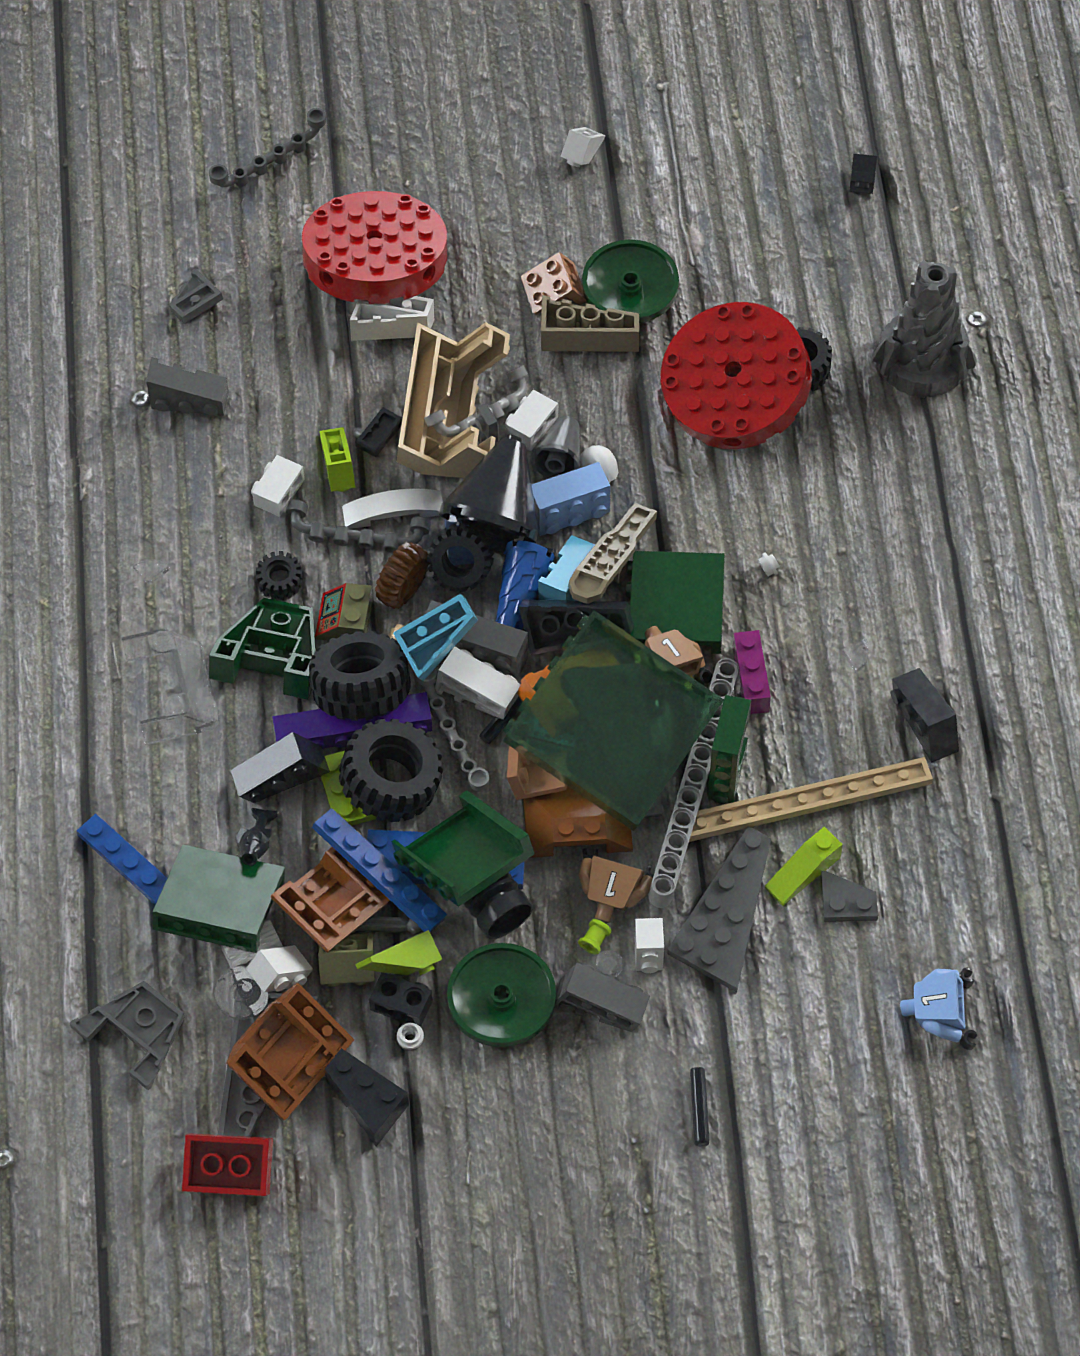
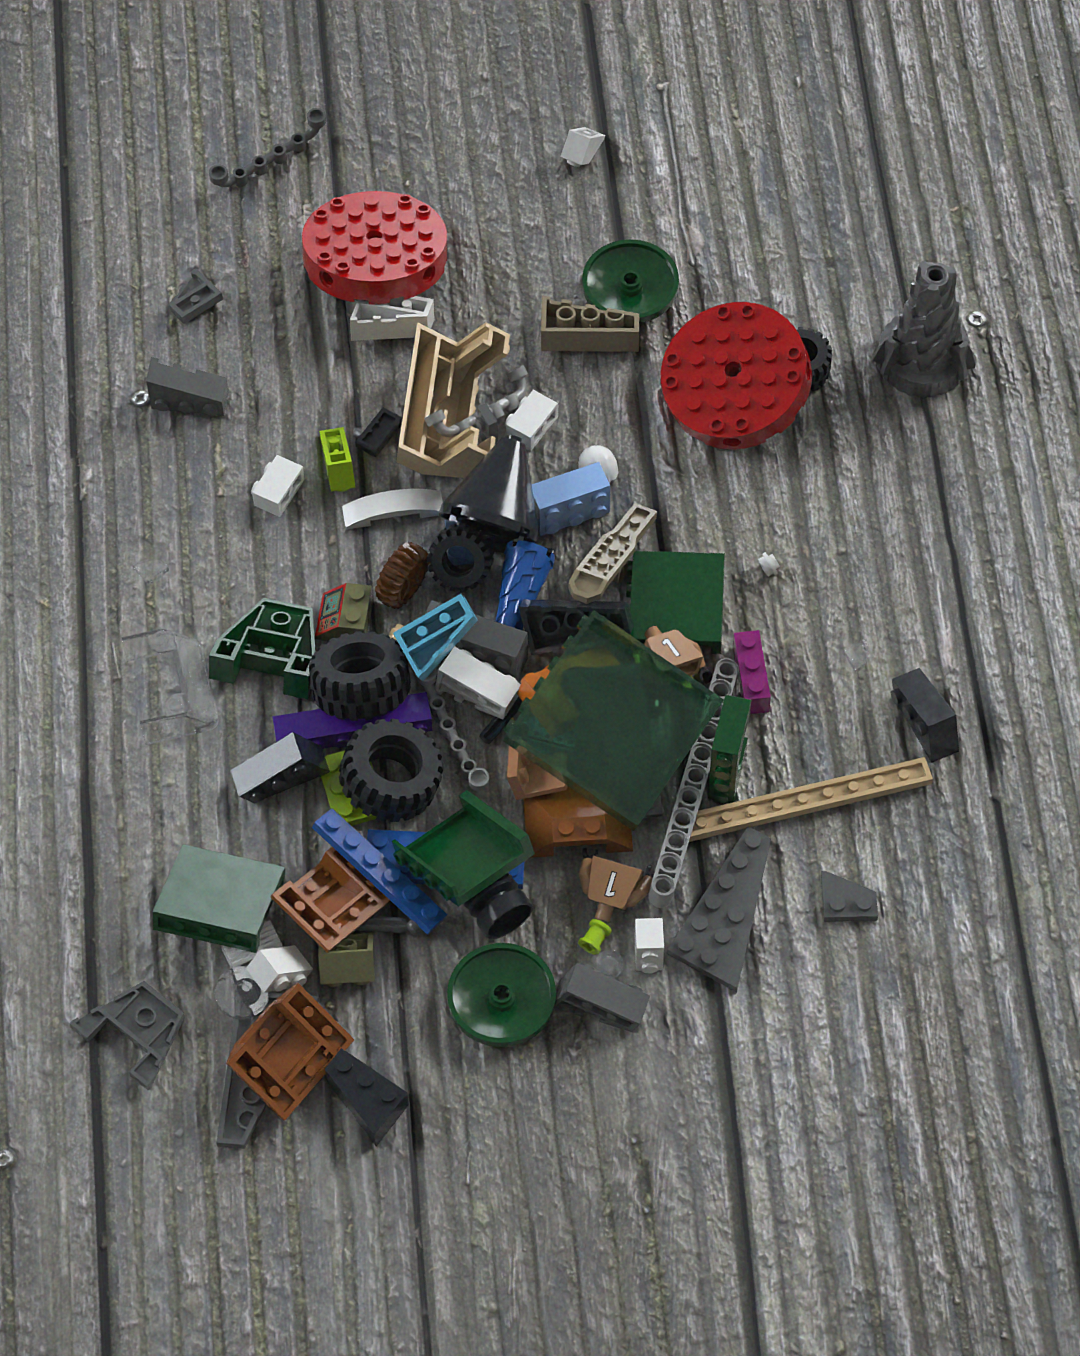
blue plate [76,814,167,905] -> none
red brick [182,1133,273,1196] -> none
black animal [236,808,278,866] -> none
black tyre [256,551,303,600] -> none
dark grey bar [286,500,431,553] -> none
lime slope [355,930,442,976] -> none
black brick [369,972,433,1027] -> none
white plate [396,1023,424,1050] -> none
nougat bracket [521,252,587,315] -> none
dark grey cone [531,416,580,480] -> none
medium azure wedge [538,535,595,601] -> none
black axle [690,1067,710,1147] -> none
lime slope [765,827,843,906] -> none
black brick [849,154,877,194] -> none
light blue torso [900,967,978,1050] -> none

